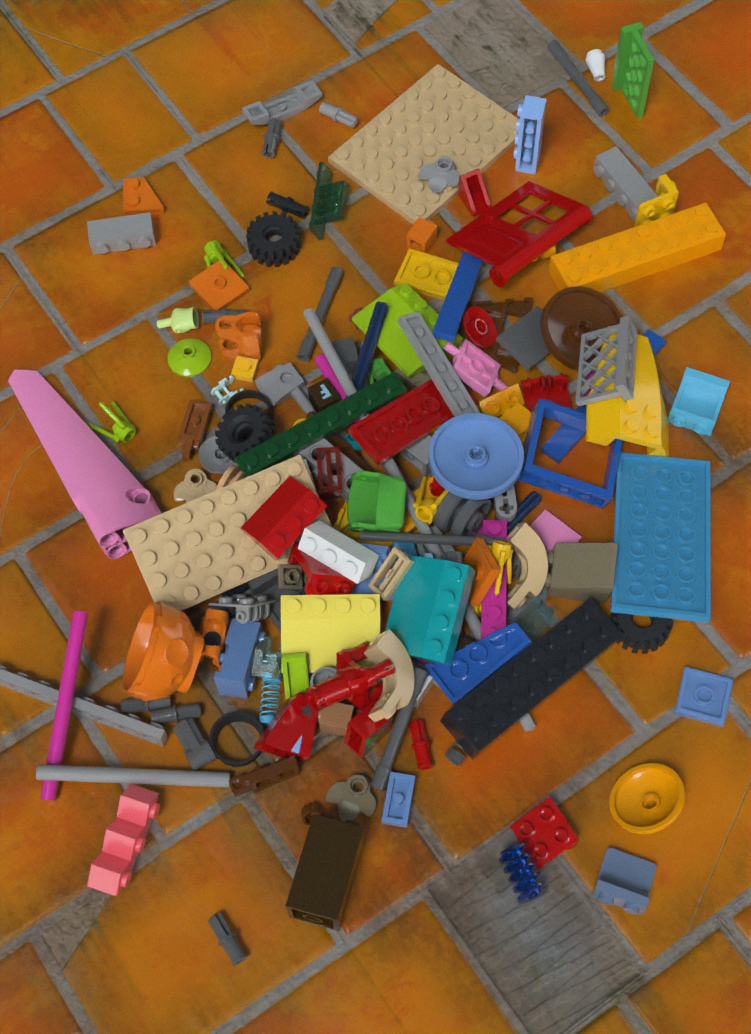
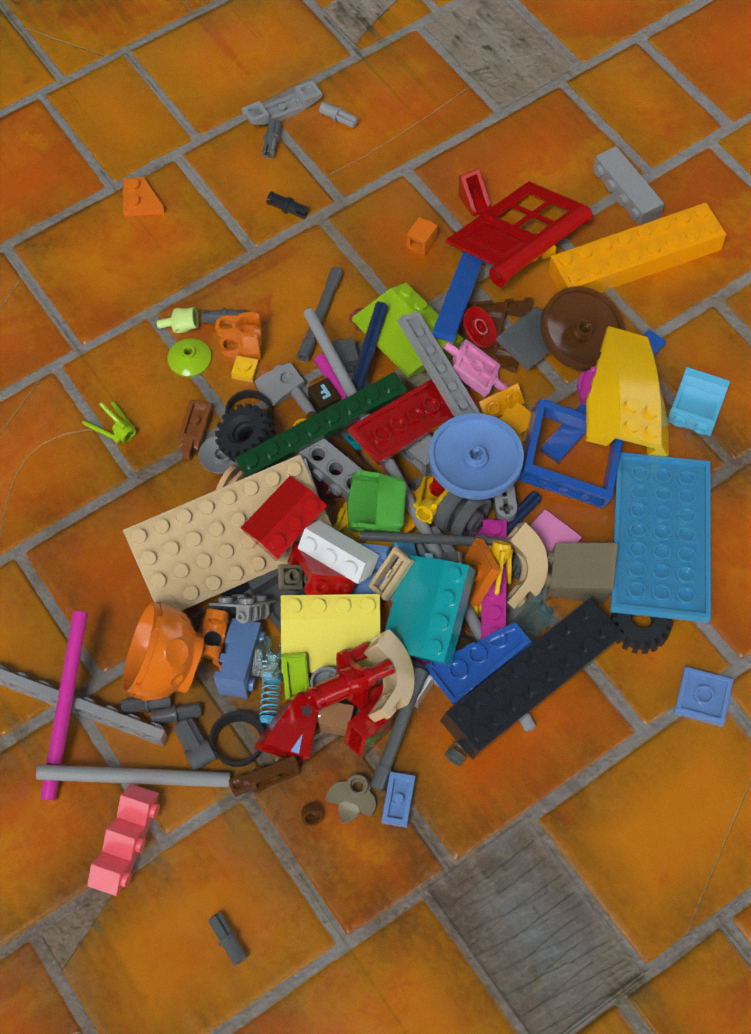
bright pink panel [8,369,162,559] -> none
light grey brick [87,212,156,255] -> none
tan plate [174,469,217,503] -> none
orange plate [189,260,249,310] -> none
lime plant [204,240,245,278] -> none
light aqua piece [211,375,244,405] -> none
black tyre [246,211,301,267] -> none
dark brown brick [285,813,365,931] -> none
clear green bracket [309,162,349,240] -> none
clear red tile [316,447,343,494] -> none
tan plate [328,64,519,225] -> none
bright green plant [367,358,392,411] -> none
yellow tile [394,248,458,301] -> none
red axle [409,720,434,771] -> none
light grey plate [418,156,460,193] -> none
clear blue piece [499,842,547,903] -> none
red hinge [510,796,580,870] -> none
light blue brick [513,95,547,174] -> none
red hinge [521,373,572,418] -> none
dark grey piece [547,40,609,117] -> none
light grey fence [575,315,637,407] -> none
white cone [585,49,606,82] -> none
sand blue bracket [592,848,657,915] -> none
light orange dish [609,763,685,834] -> none
bright green fence [611,22,655,119] -> none
yellow bracket [634,174,679,227] -> none

